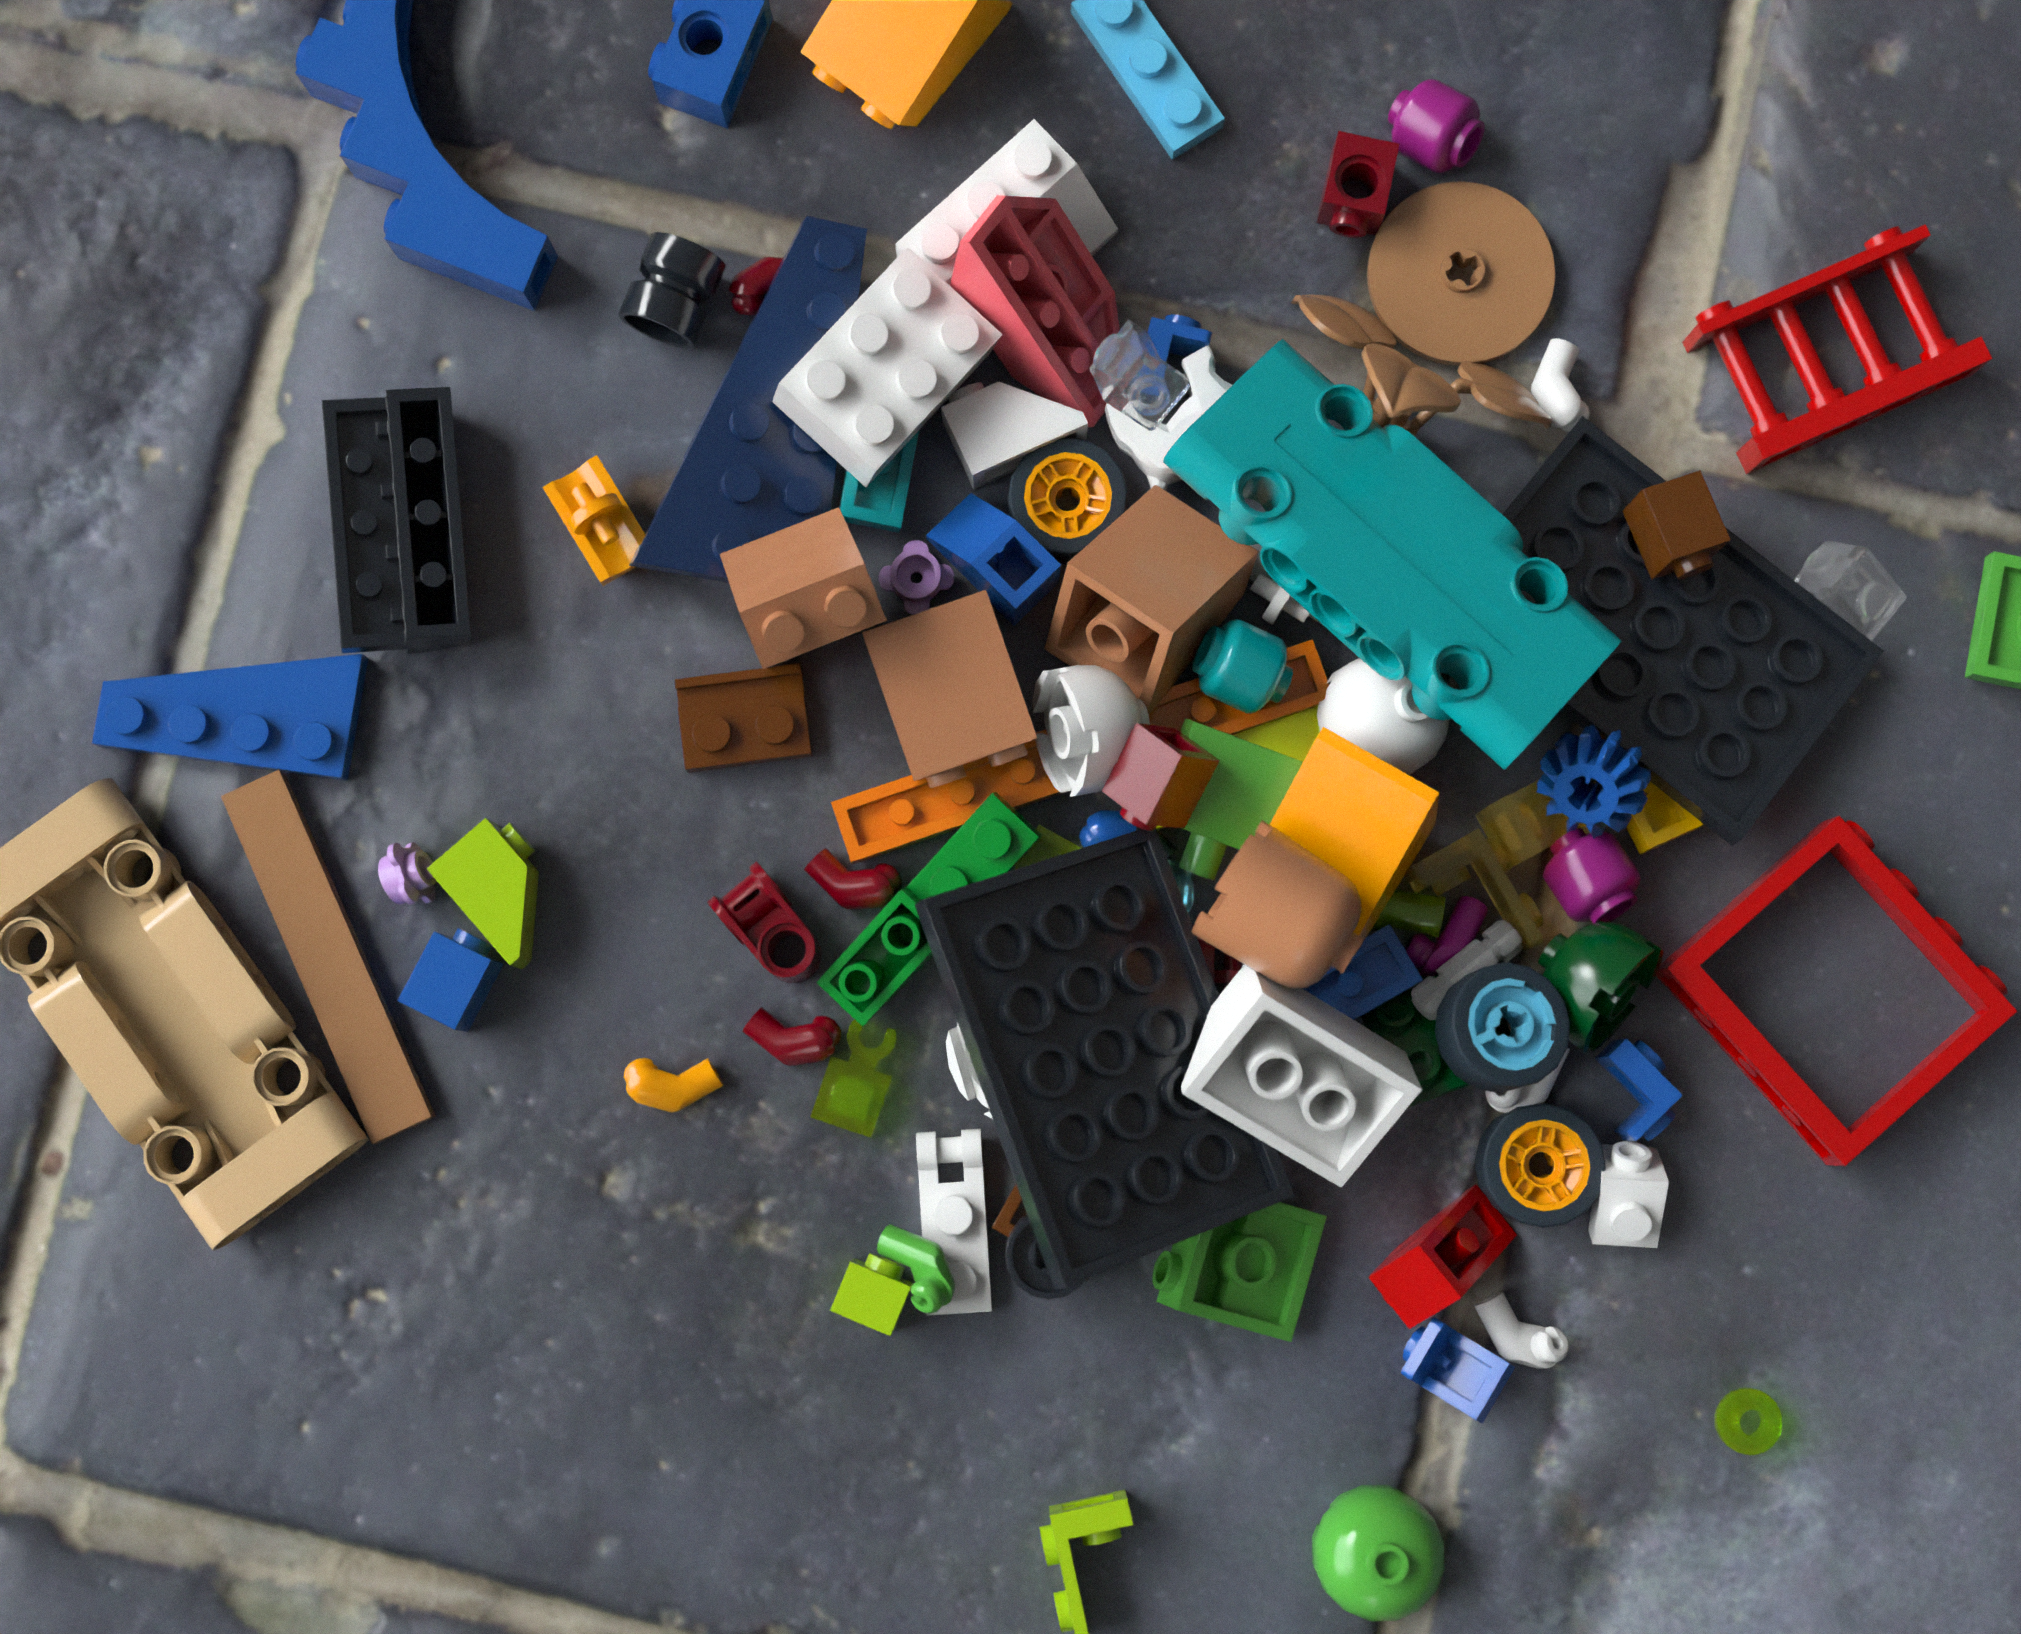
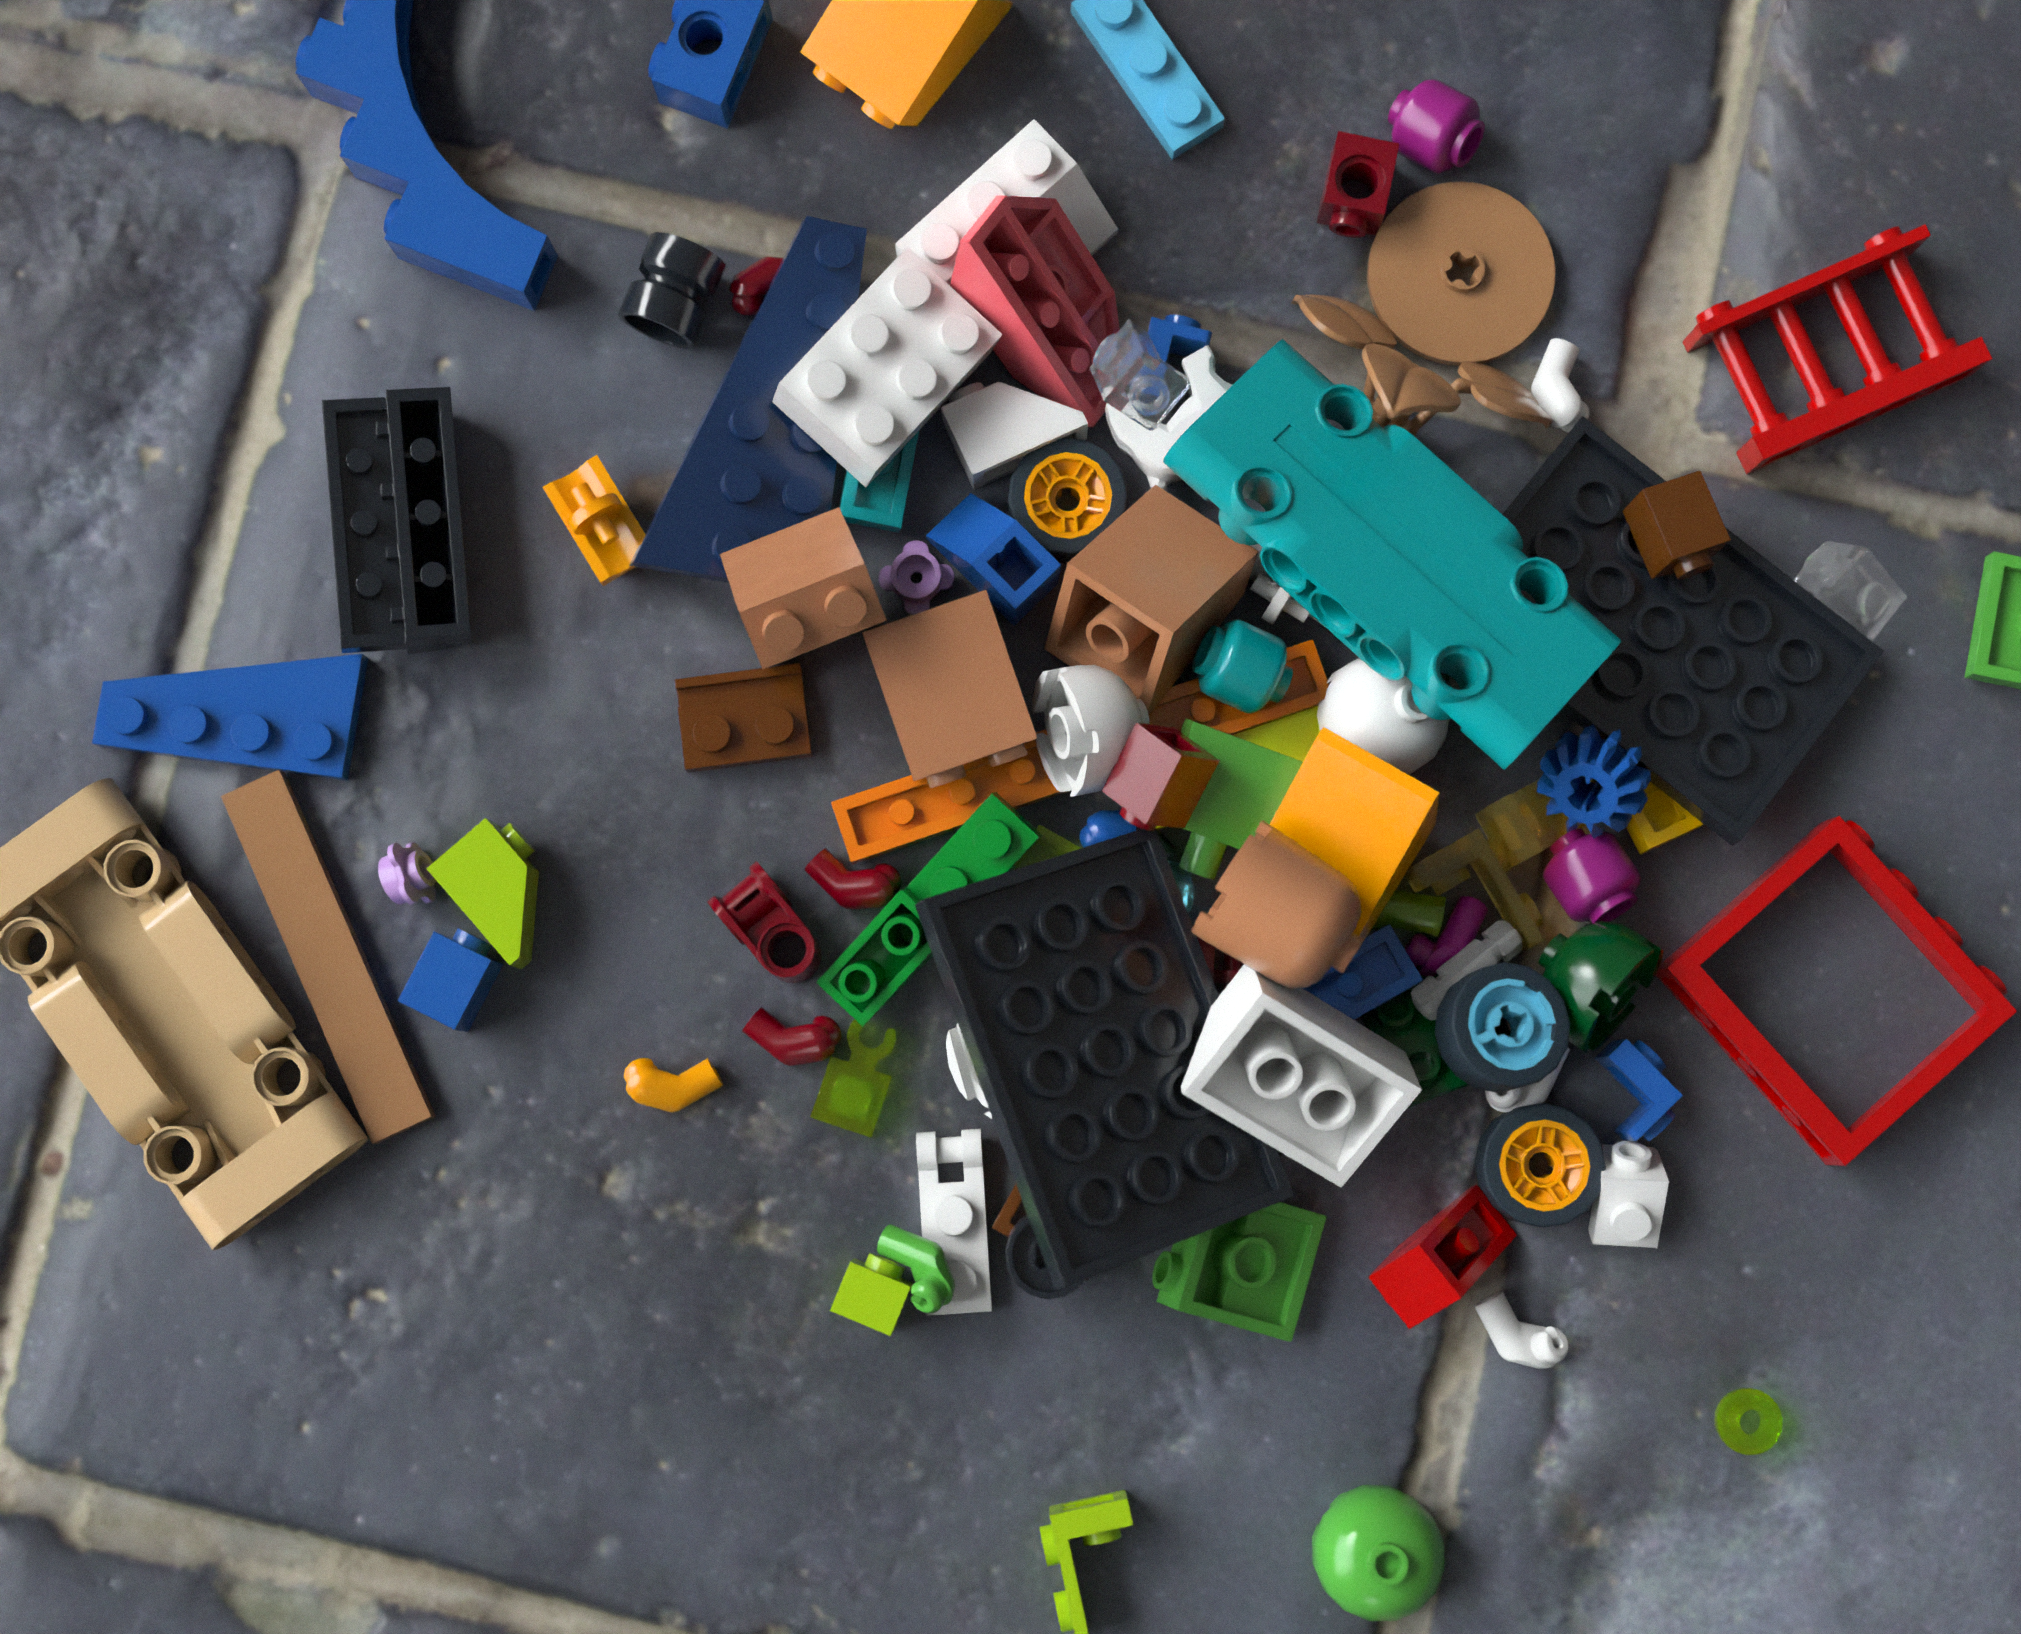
bracket [1401,1317,1515,1424] -> none

